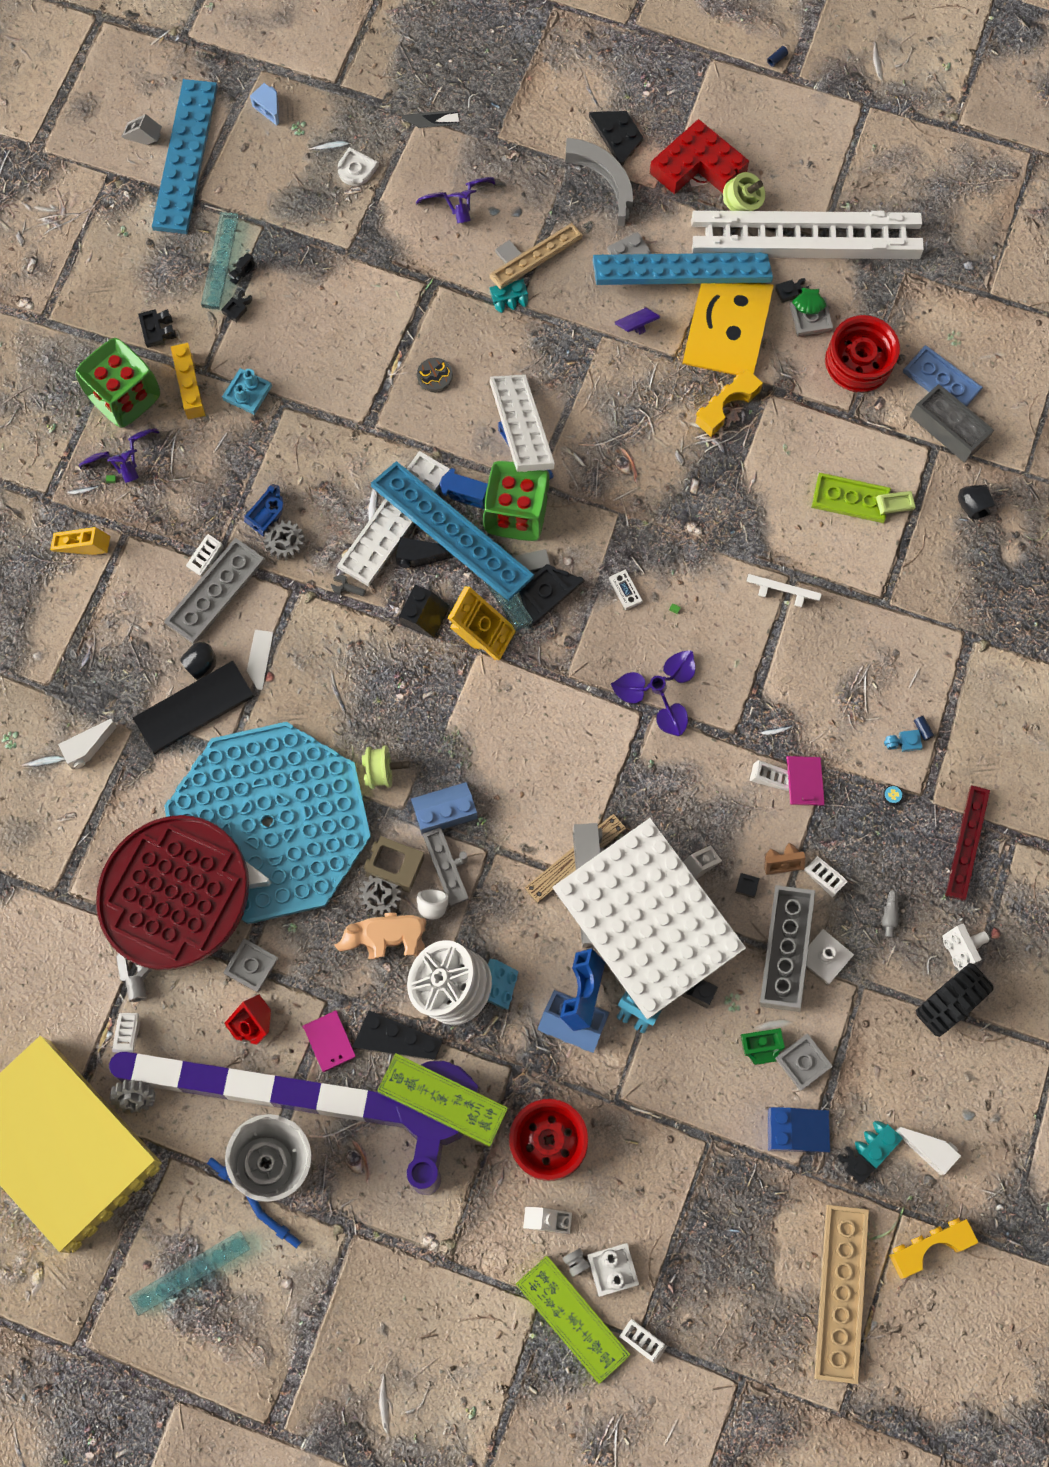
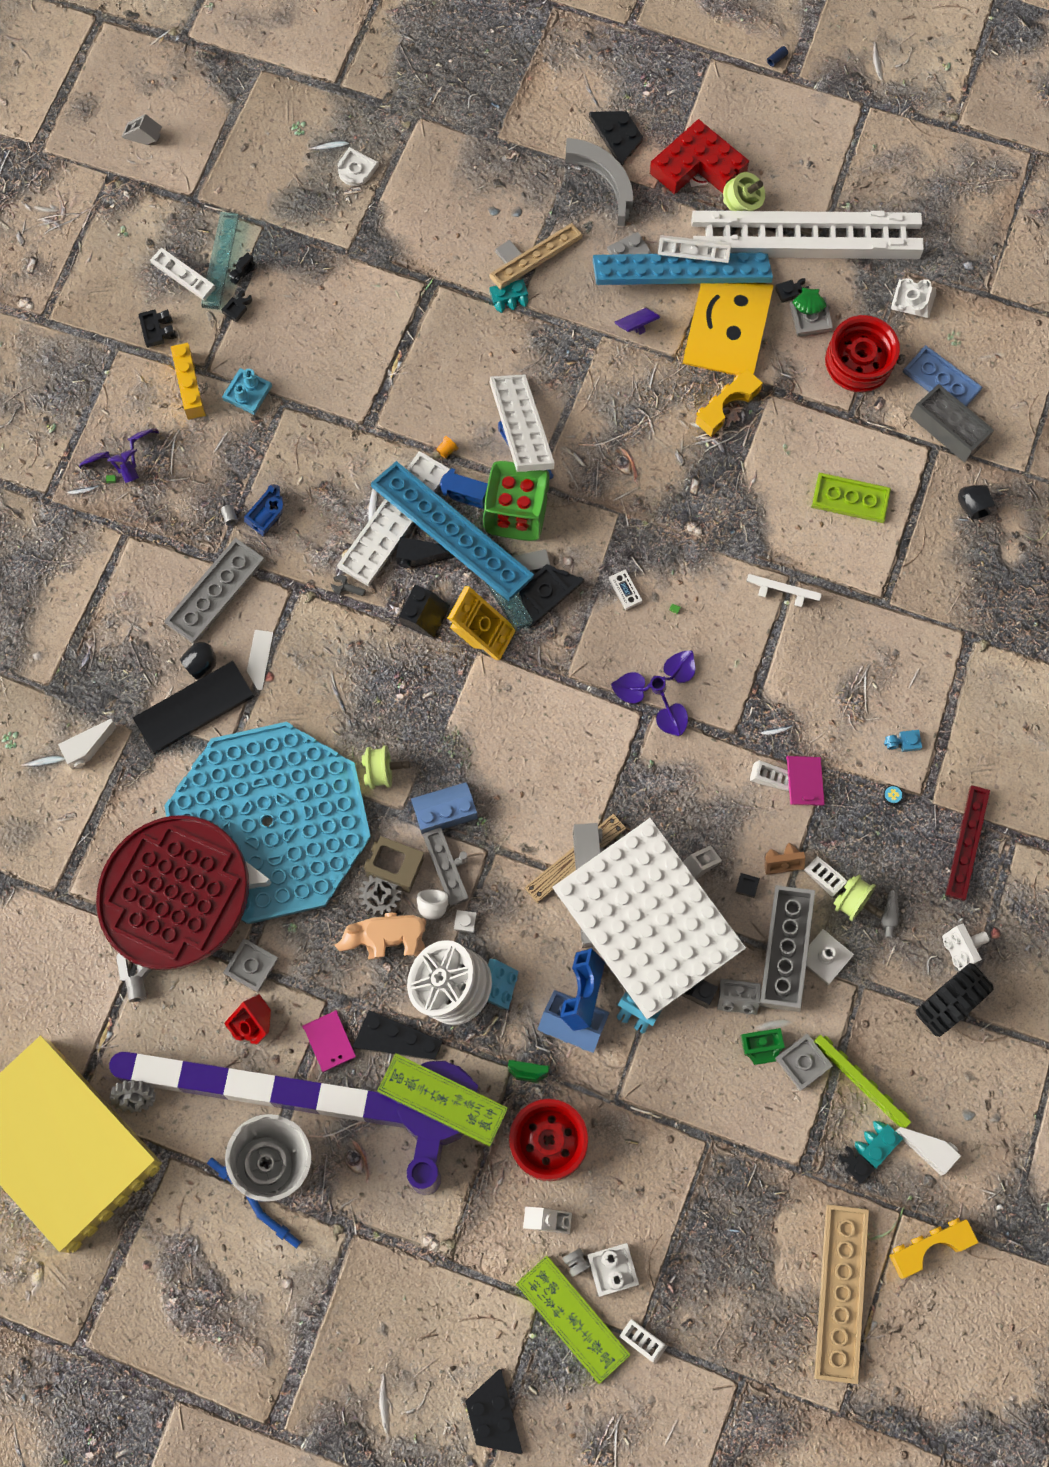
yellow slope [50,527,110,555] -> none
bright green piece [75,338,161,428] -> none
white slope [112,1013,140,1053] -> none
clear light blue plate [129,1231,251,1316] -> none
dark azure plate [152,79,218,234] -> none
white slope [186,534,224,576] -> none
light blue slope [250,83,279,125] -> none
light grey gear [264,520,305,560] -> none
sticker [402,110,459,128] -> none
dark purple plant [416,177,495,224] -> none
dark grey tile [417,357,453,393] -> none
blue slope [768,1107,830,1153] -> none
yellowish green tile [876,491,916,514] -> none
dark blue piece [914,716,935,741] -> none
none -> white hinge [150,248,216,301]
none -> light grey hinge [221,505,238,526]
none -> light orange piece [436,436,459,459]
none -> white plate [454,910,476,933]
none -> black wing [465,1369,523,1454]
none -> green slope [508,1060,549,1083]
none -> white hinge [658,235,731,263]
none -> light grey bracket [717,979,761,1015]
none -> lime plate [814,1034,911,1128]
none -> yellowish green wheel [834,874,885,921]
none -> white slope [891,278,936,318]

